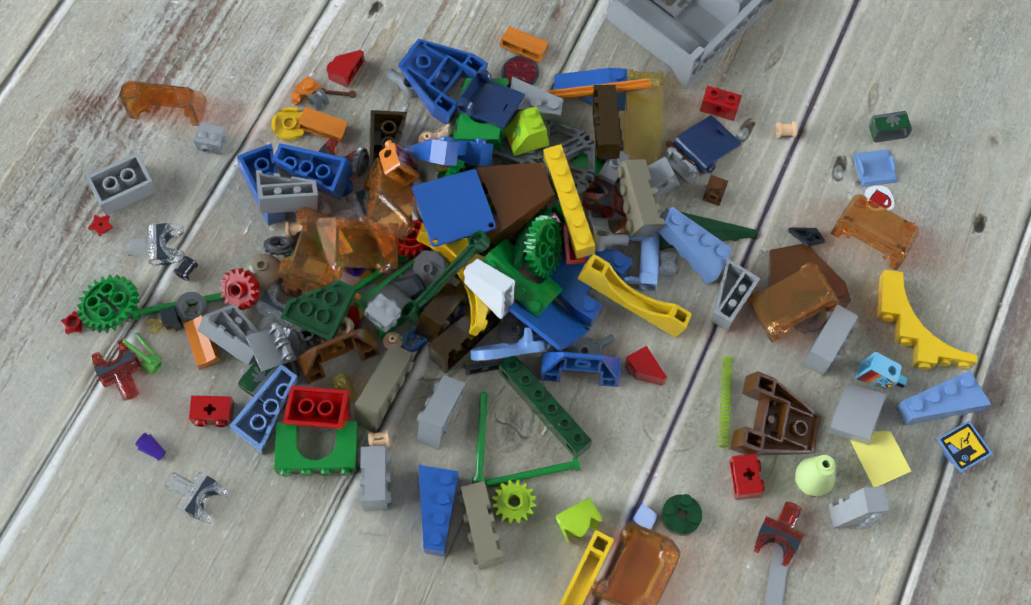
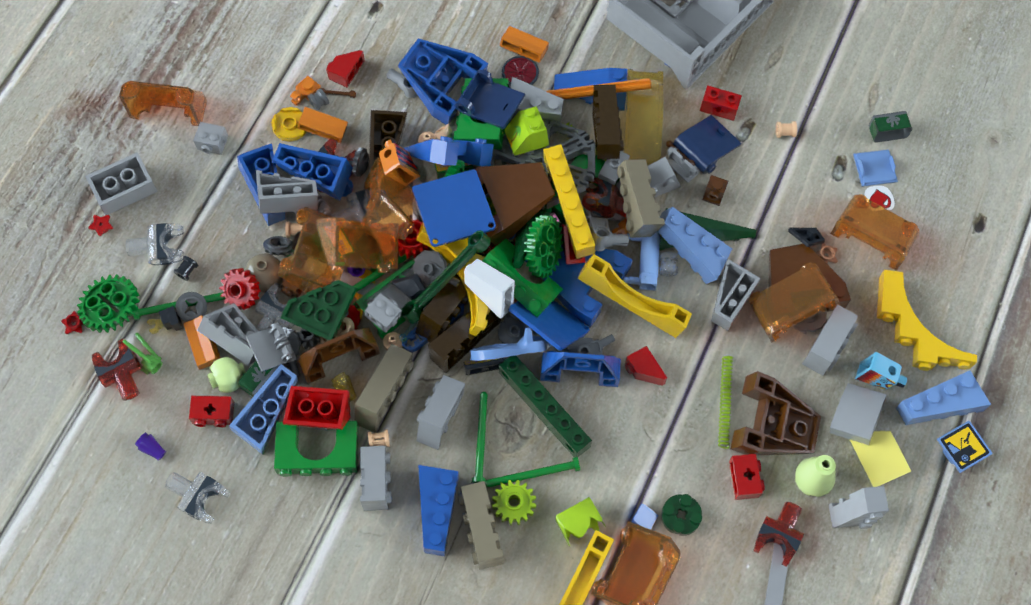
none -> yellowish green plant [207,357,246,393]
none -> nougat plate [816,243,838,263]

